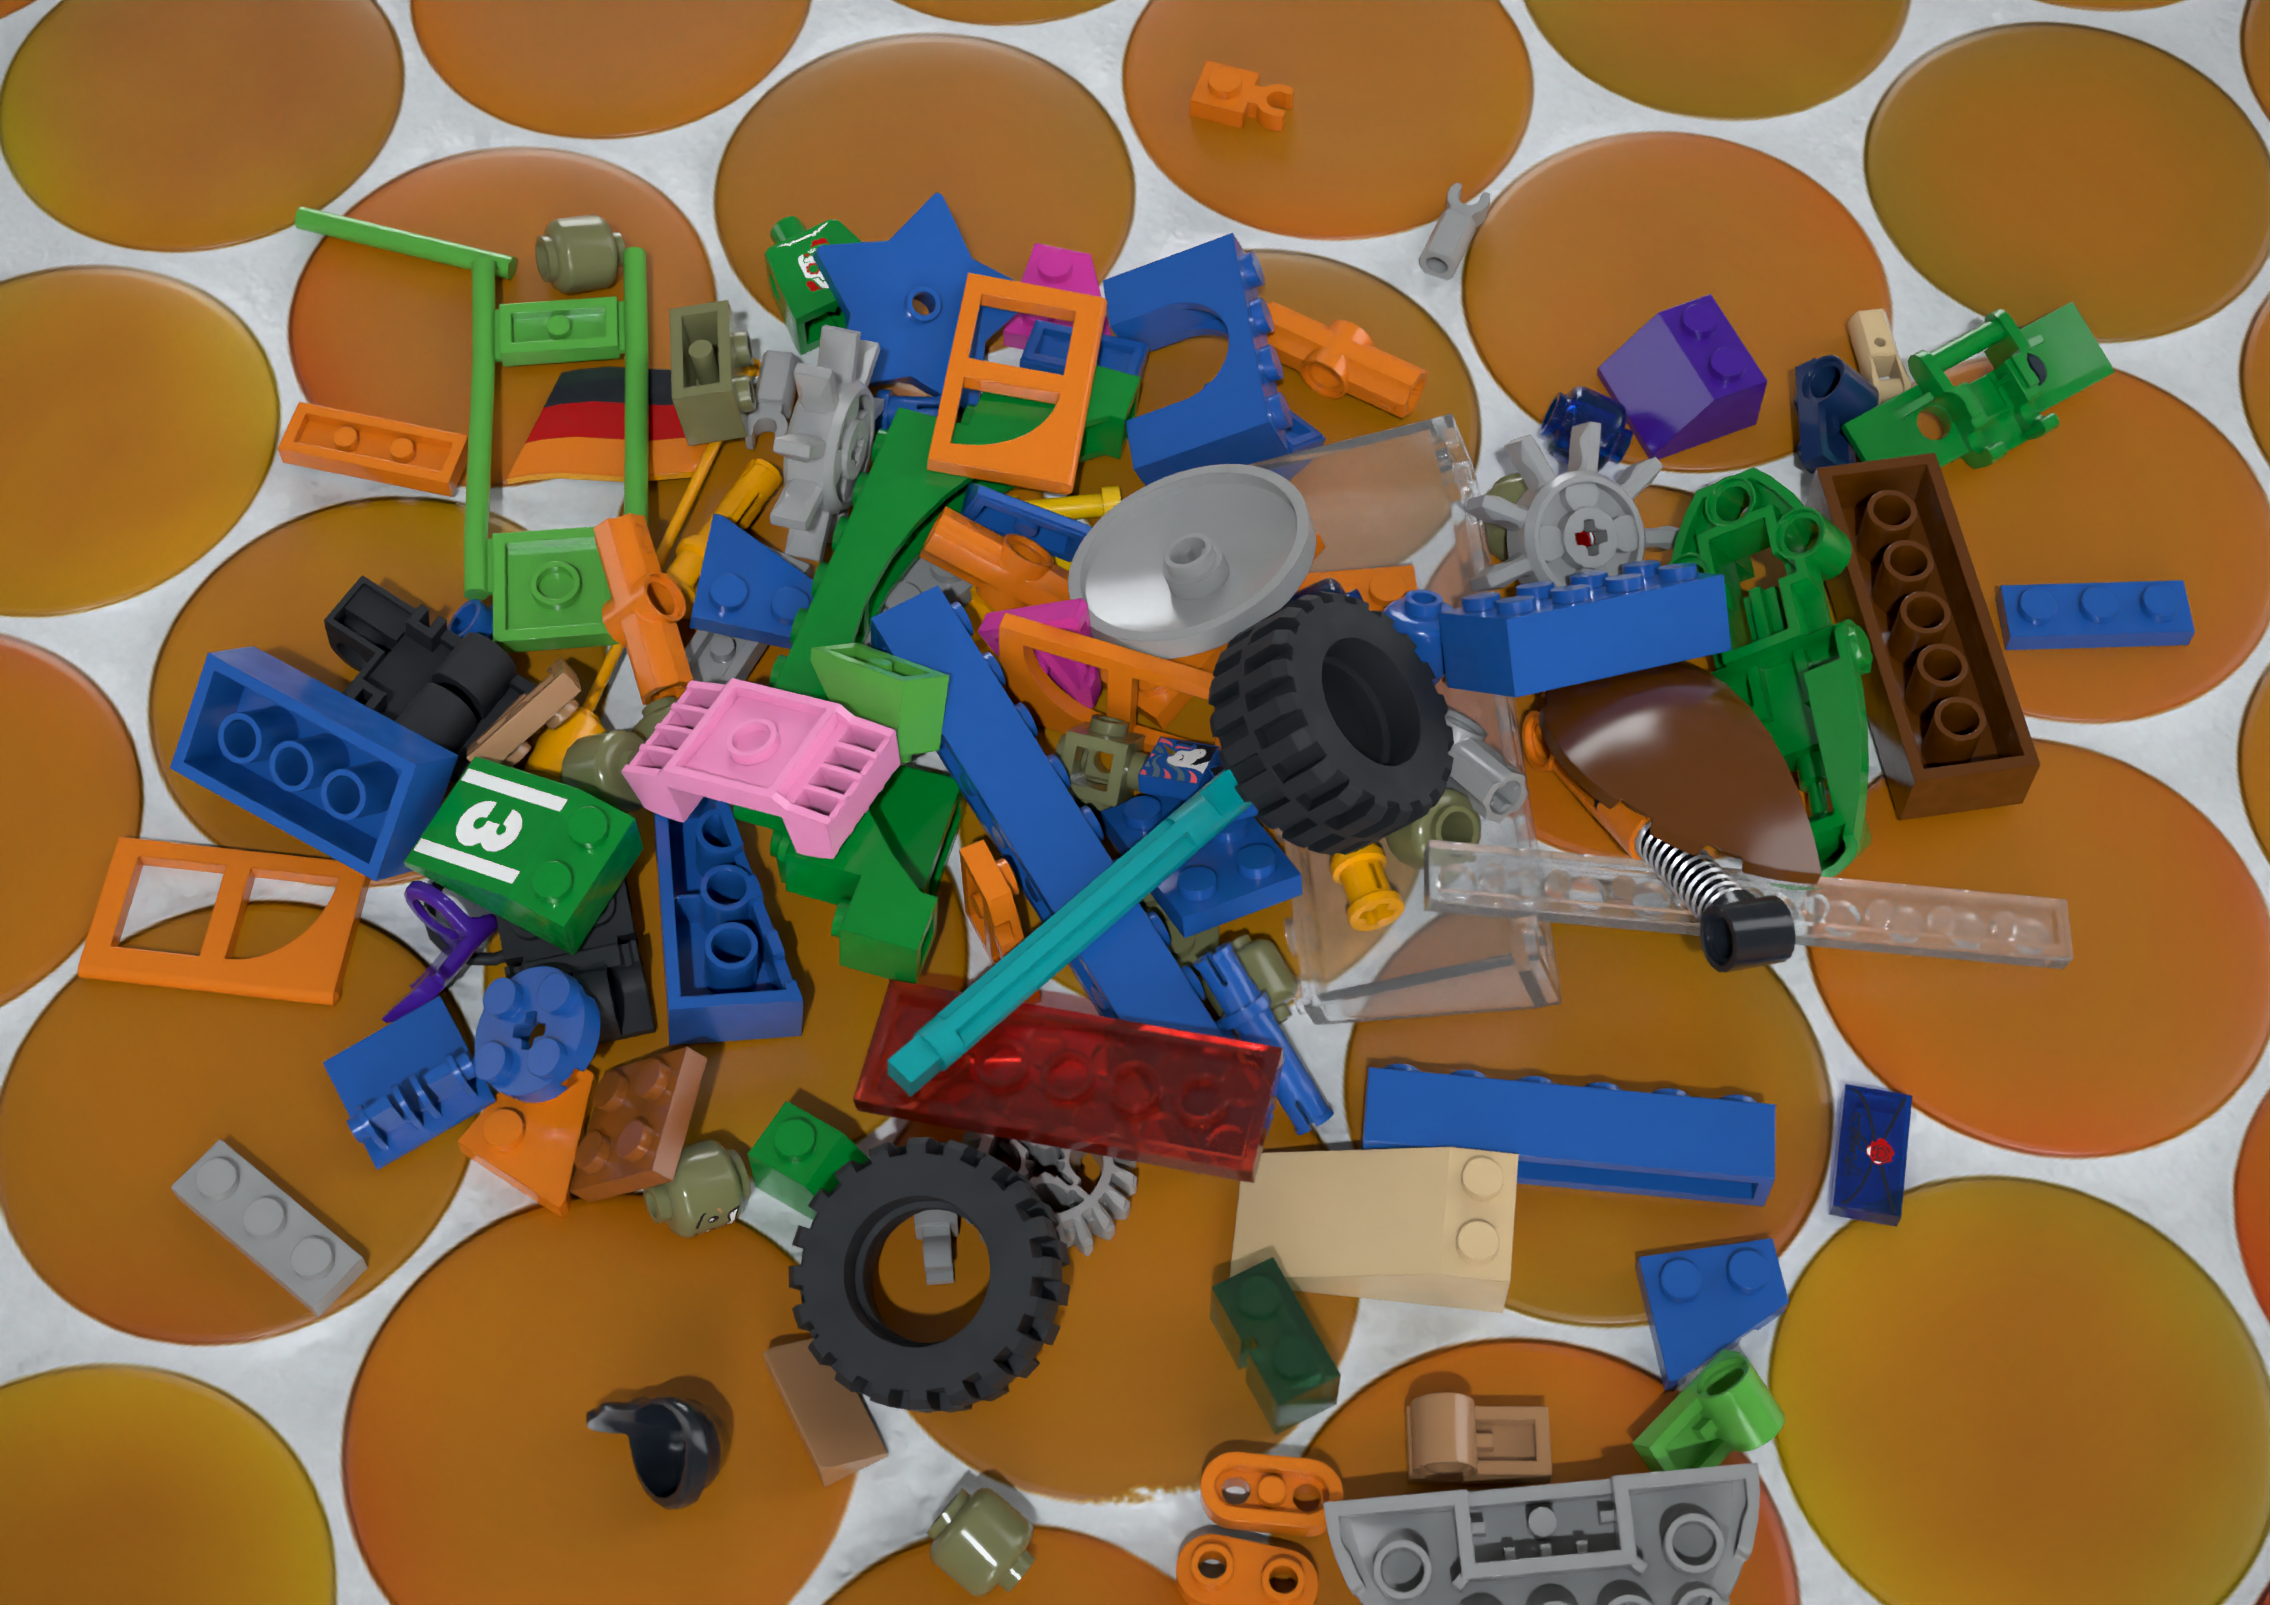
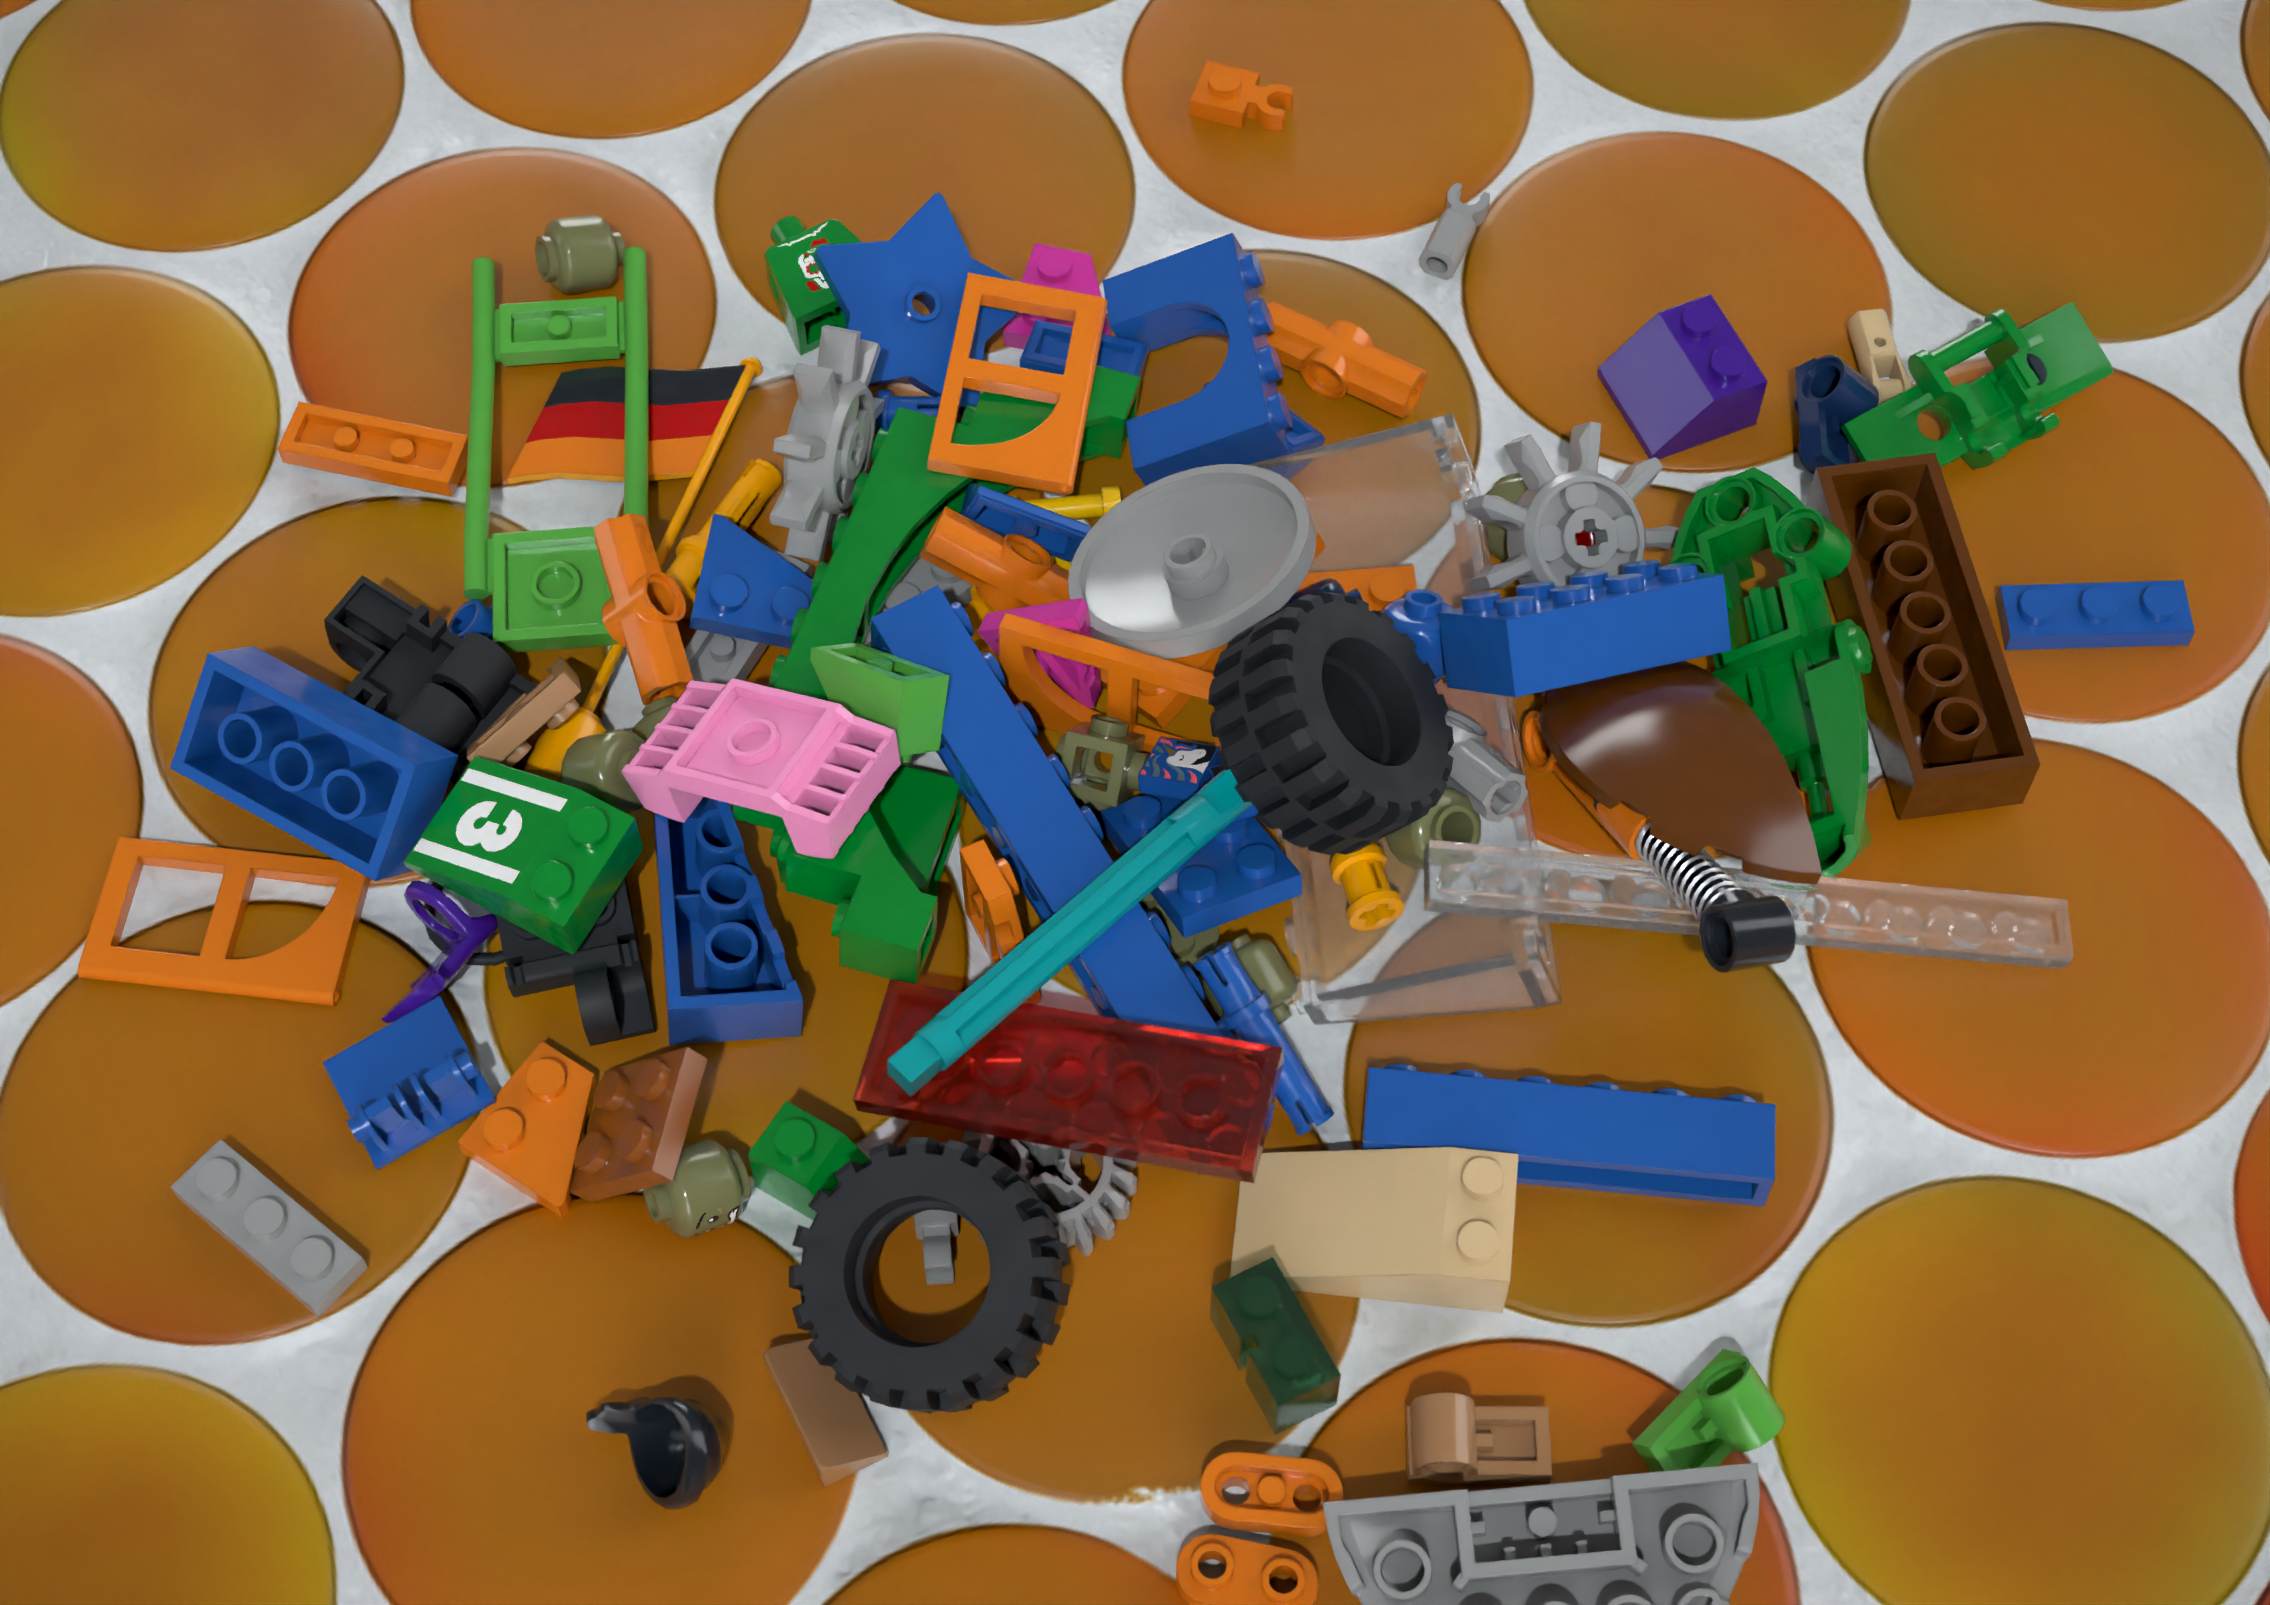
bright green bar [295,206,517,280] -> none
blue plate [473,966,601,1103] -> none
olive brick [669,300,756,446] -> none
light grey bar [744,350,801,450] -> none
olive head [926,1488,1035,1596] -> none
clear blue head [1539,386,1633,472] -> none
blue wing [1635,1238,1789,1391] -> none
clear blue tile [1829,1084,1912,1227] -> none

